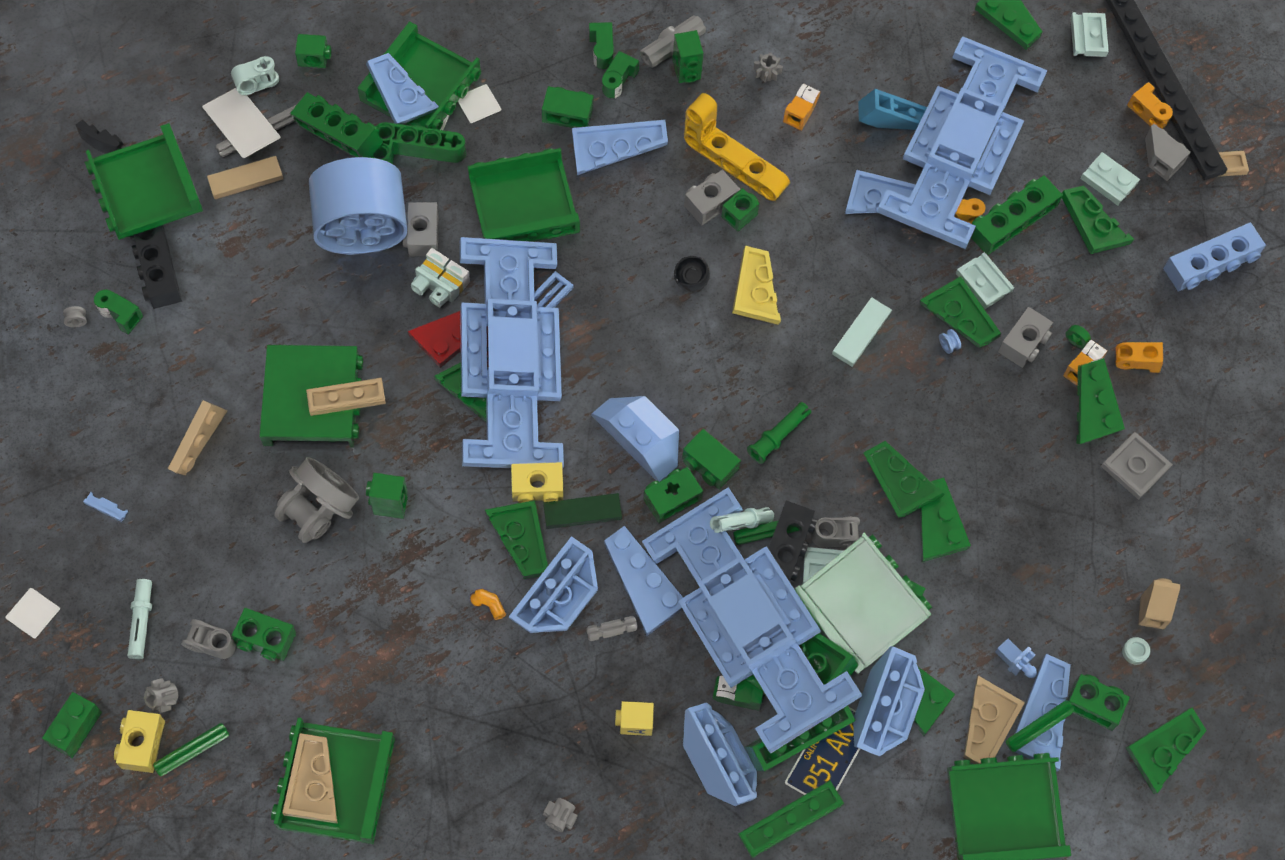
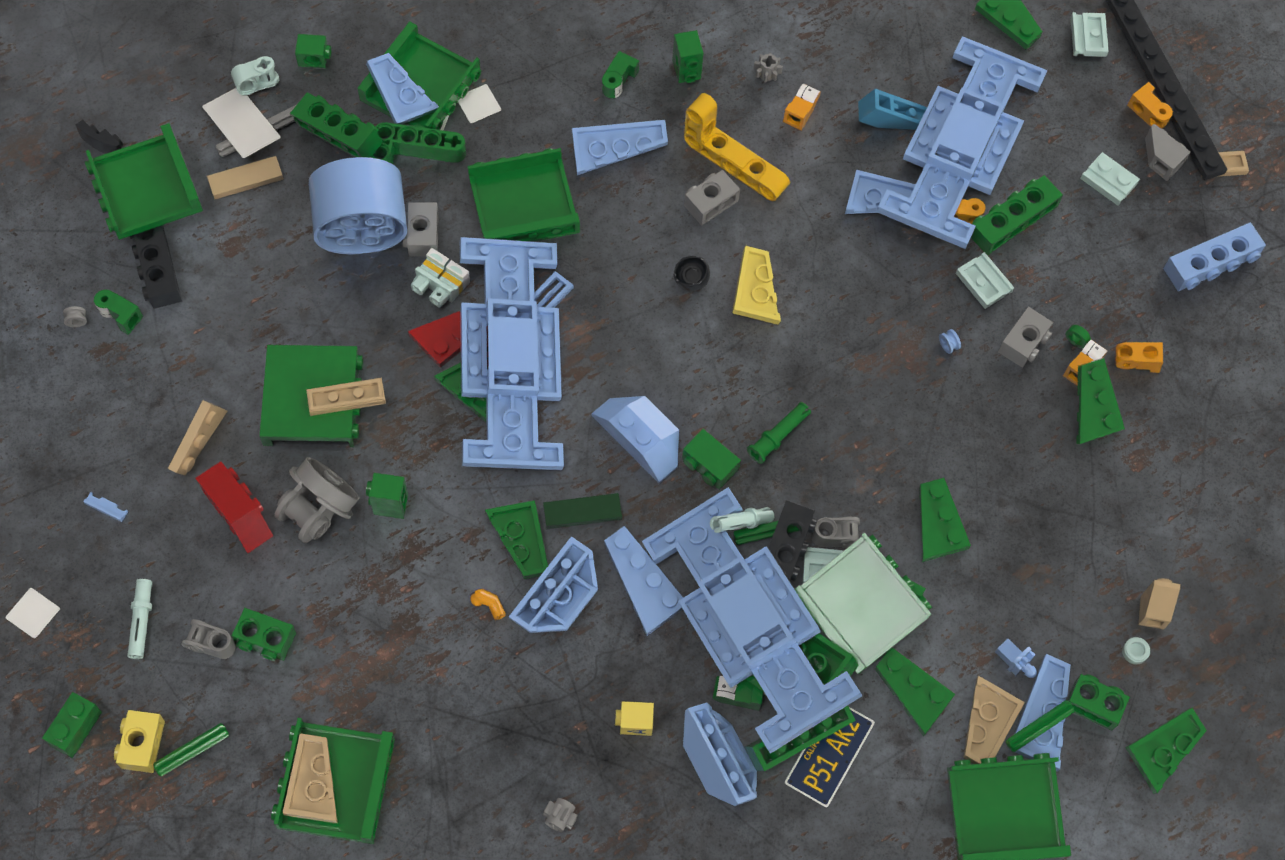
light grey gear [144,678,178,713] -> none
light yellow brick [511,462,563,503] -> none
green brick [542,86,594,128] -> none
light grey axle [586,616,637,641] -> none
green leg [589,22,614,69] -> none
light grey piece [640,15,706,68] -> none
green brick [643,467,703,524] -> none
green brick [721,188,760,232] -> none
green tile [738,781,844,859] -> none
light aqua tile [832,297,892,367] -> none
light blue wedge [853,646,925,756] -> none
green wing [864,441,944,519] -> none
green wing [920,276,1001,348] -> none
green wing [1062,185,1134,254] -> none
light grey tile [1101,432,1173,500] -> none
none -> red wedge [195,461,273,553]

